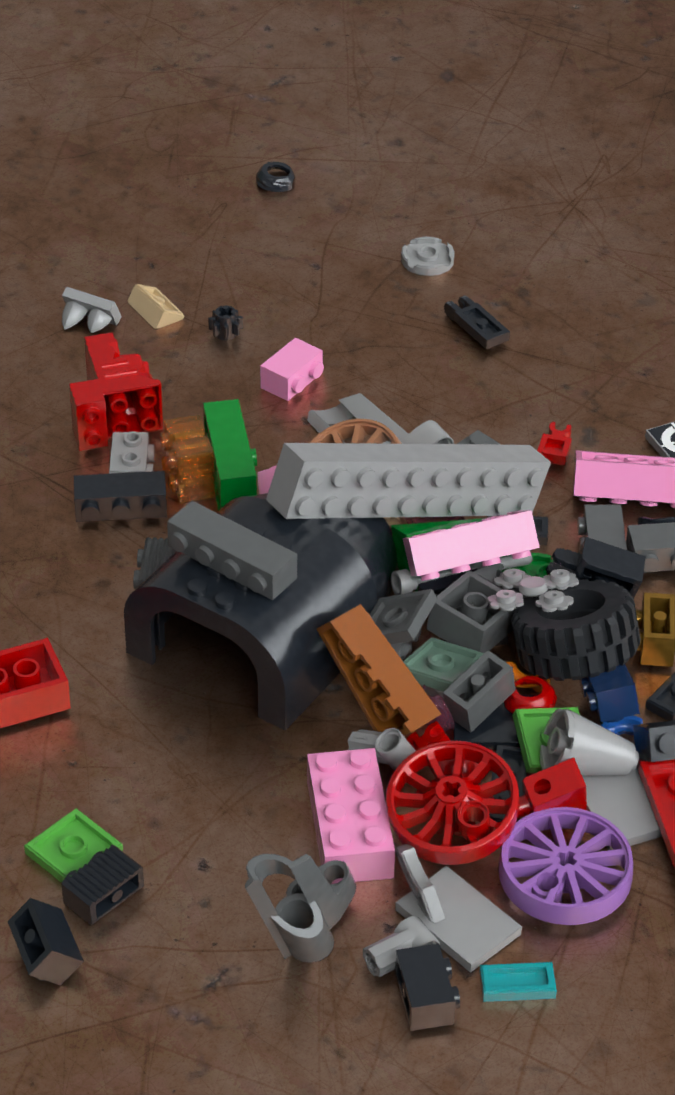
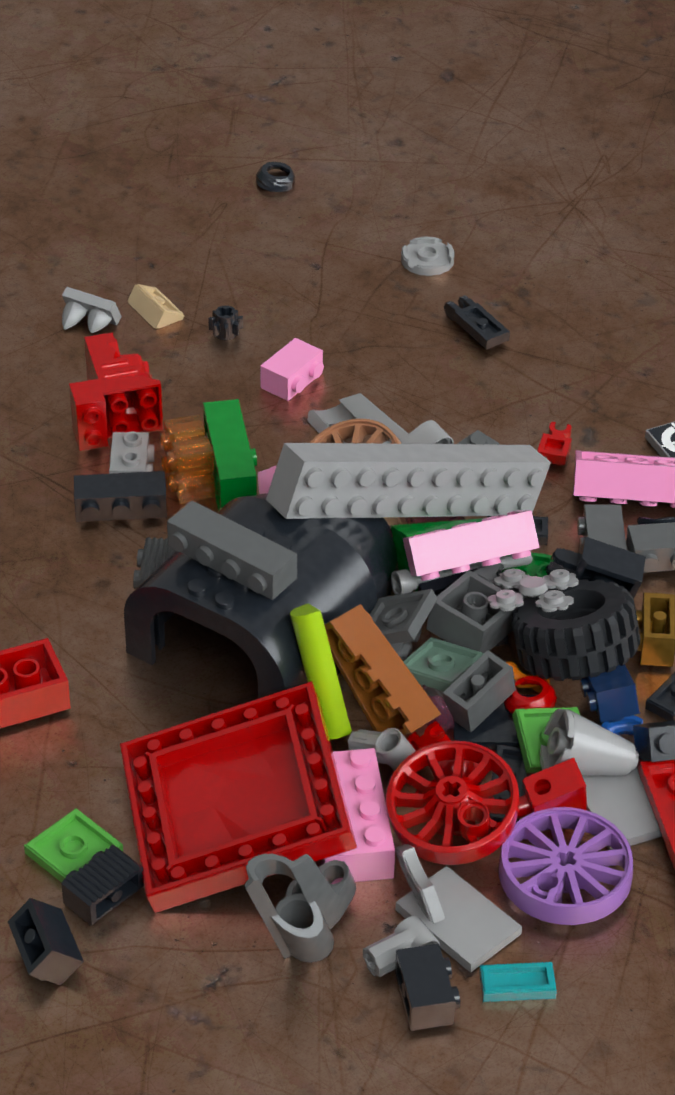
none -> red tile [120,681,357,913]
none -> lime brick [290,603,352,739]

